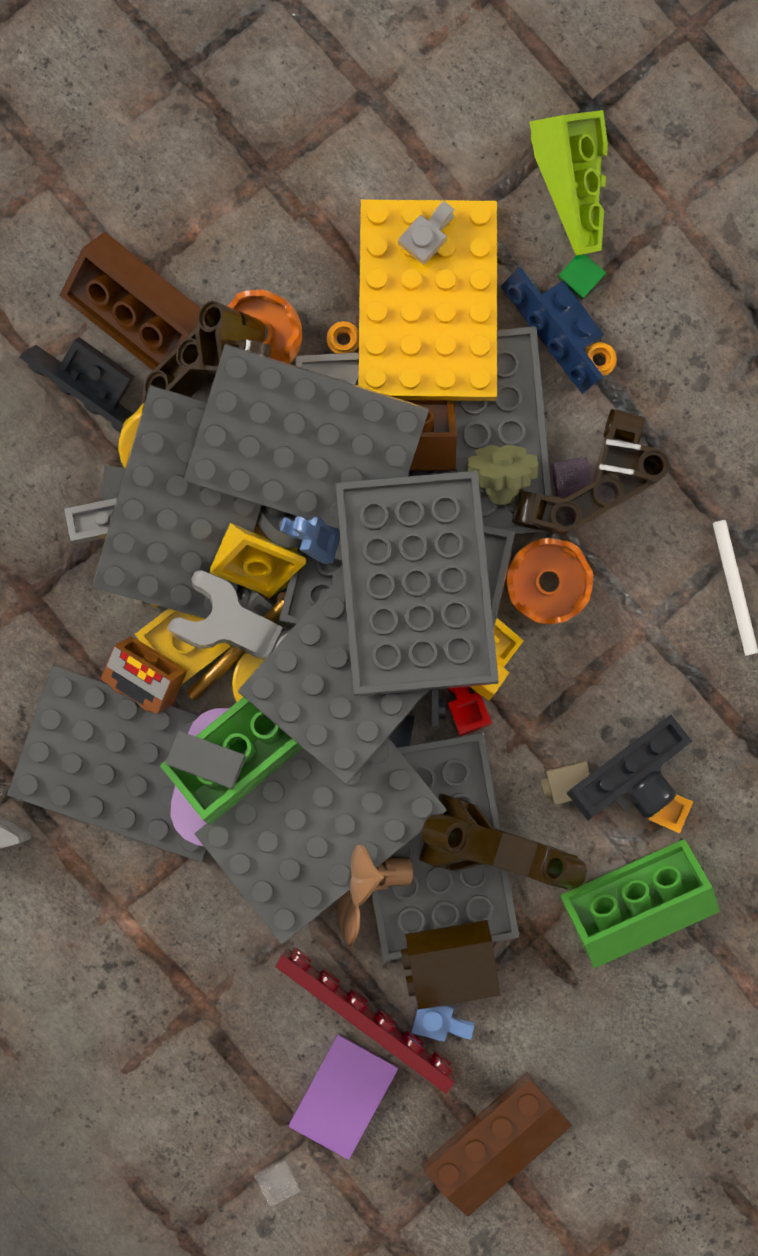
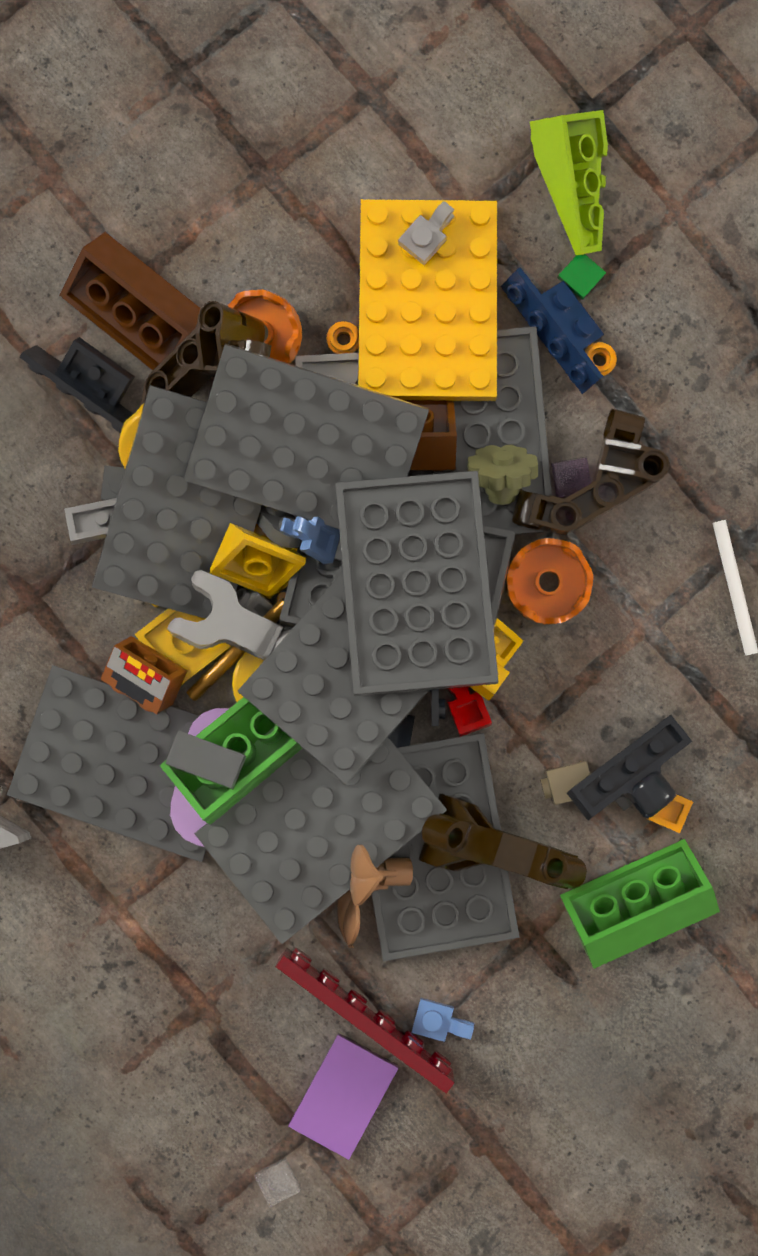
dark brown brick [401,920,501,1010] -> none
reddish brown slope [423,1072,572,1216] -> none

